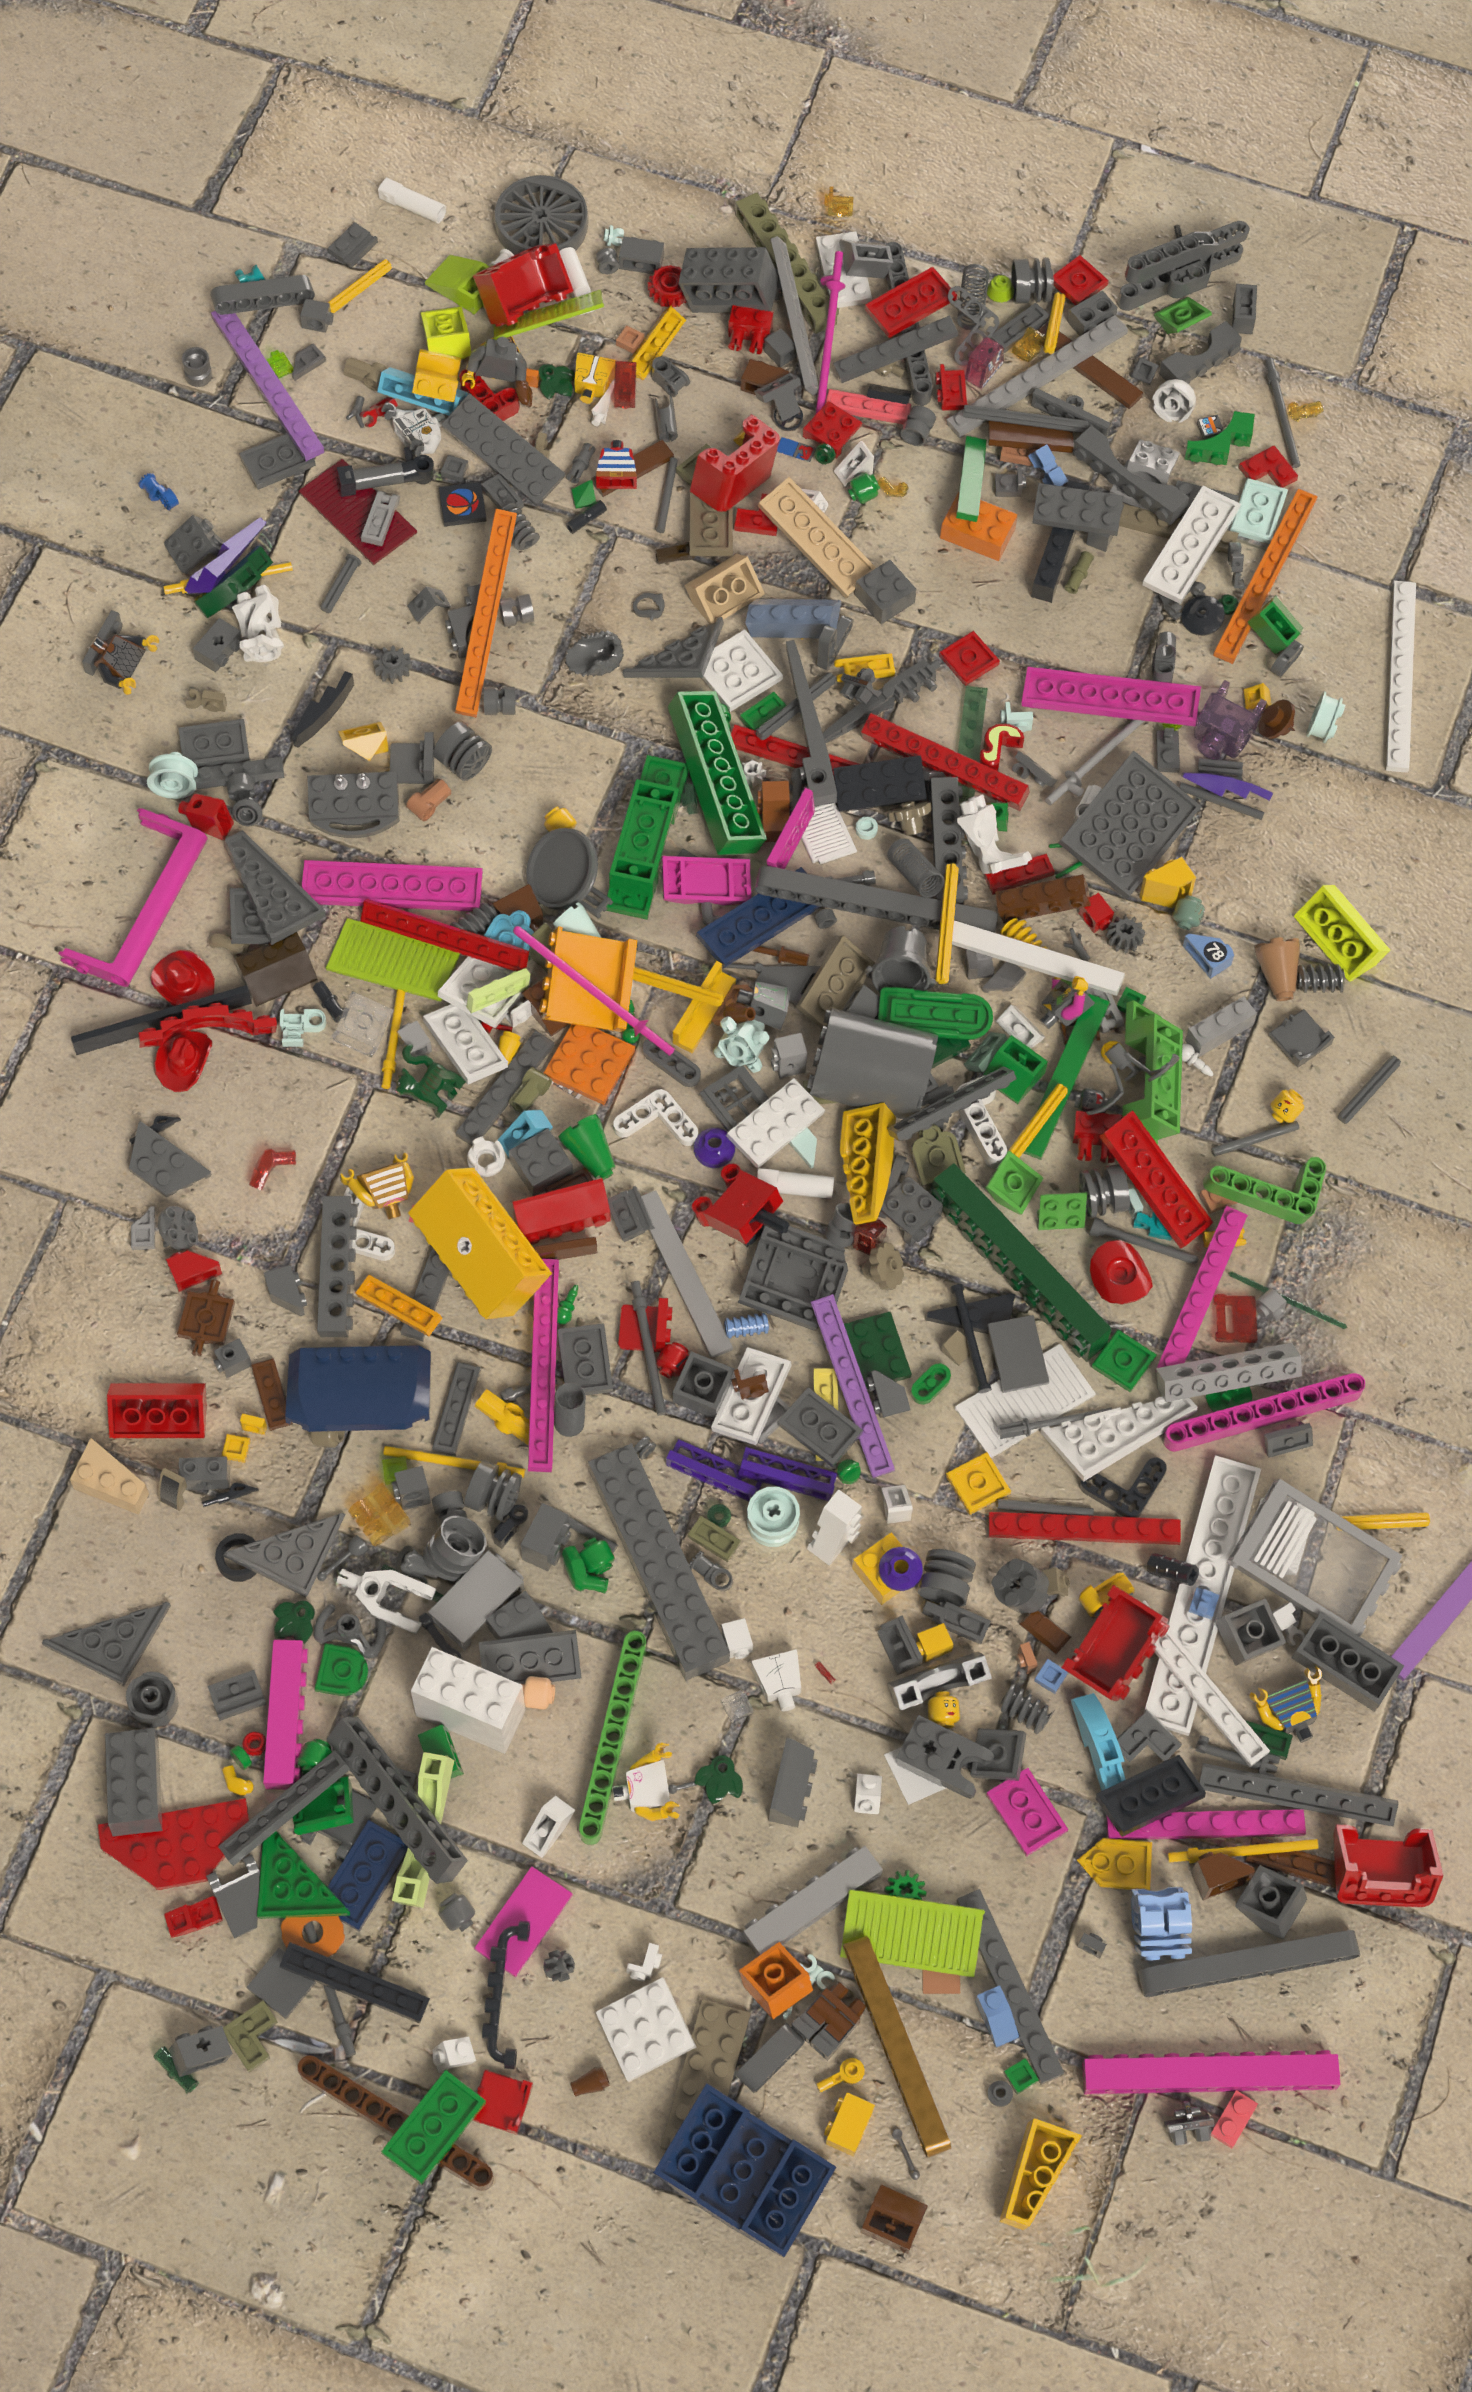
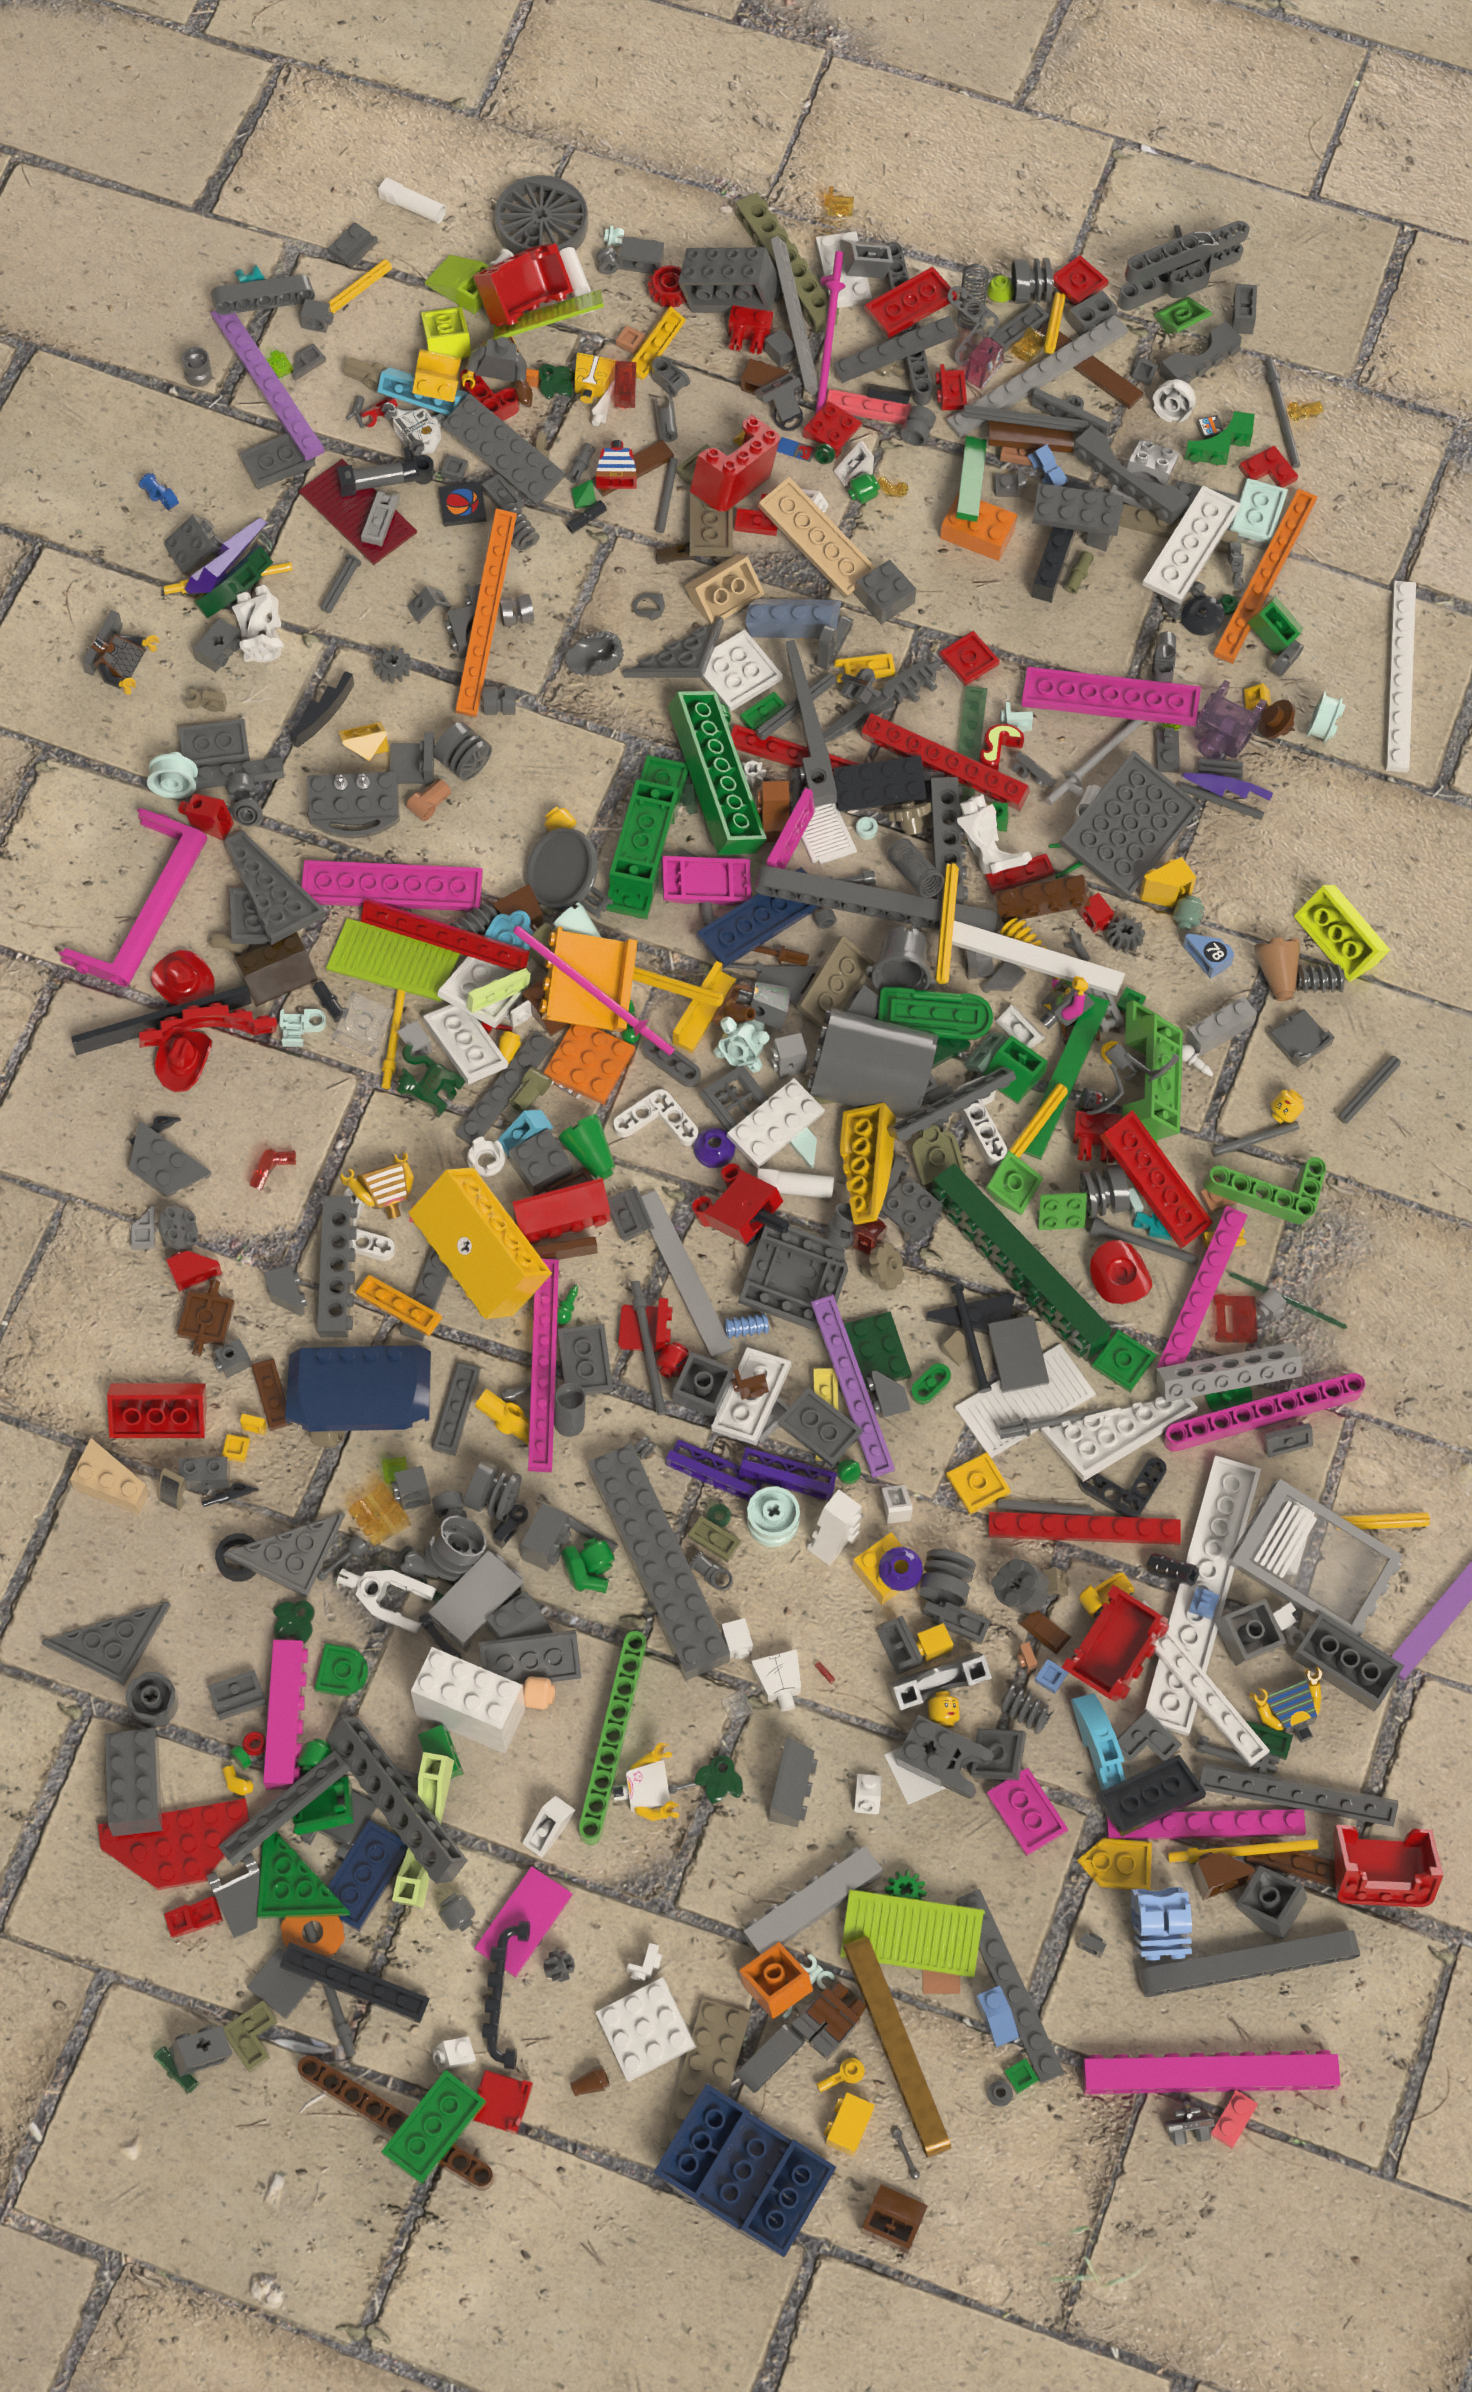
dark grey piece [314,1604,386,1659] -> none
yellow bar [384,1446,526,1478] -> none
yellow wedge [999,2118,1082,2230] -> none

